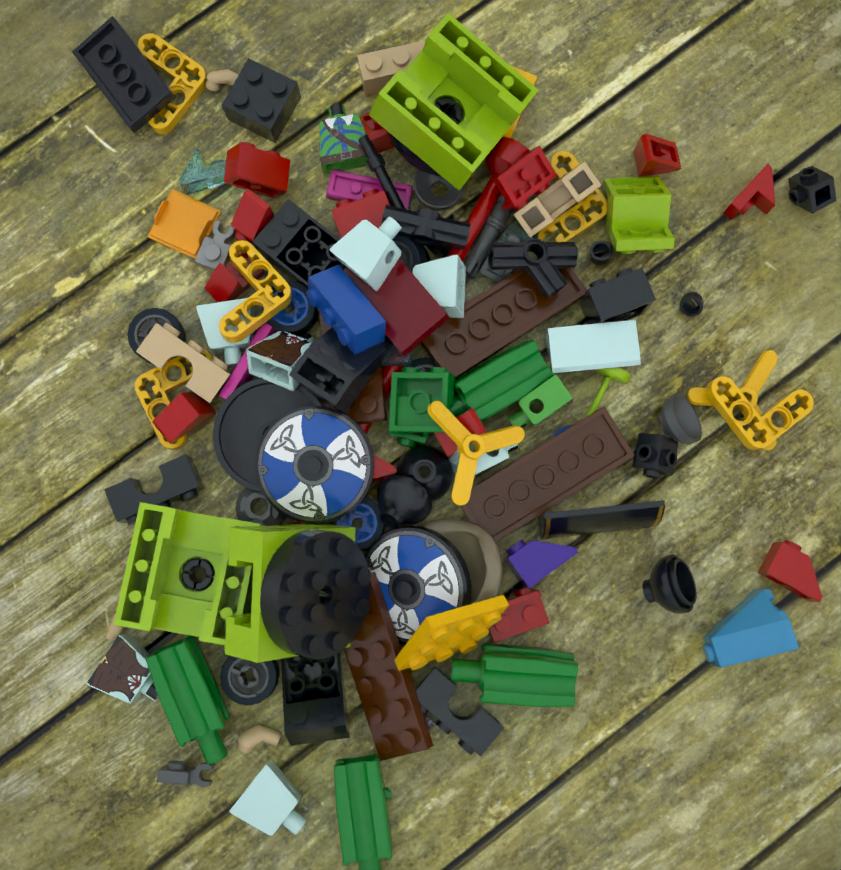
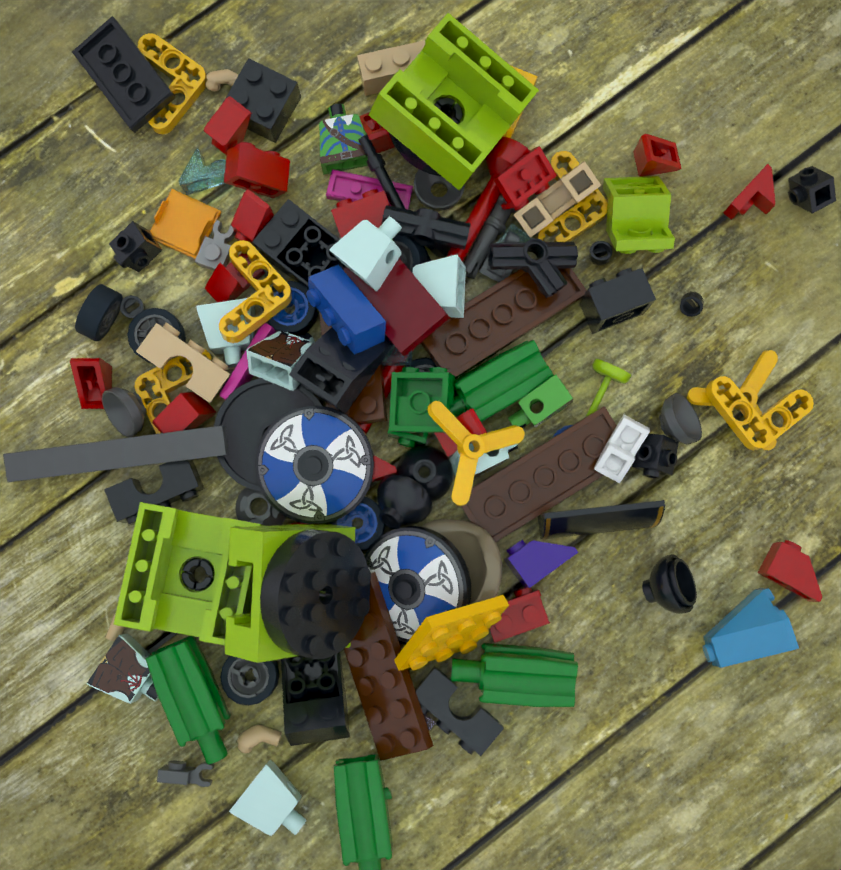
light aqua slope [546,320,641,373] -> none
none -> dark grey tile [3,425,230,482]
none -> red slope [70,358,112,409]
none -> black wheel [75,284,123,341]
none -> dark grey piece [102,387,147,438]
none -> black brick [109,221,162,272]
none -> black hinge [120,295,144,319]
none -> red slope [203,96,252,156]
none -> white slope [594,414,650,483]

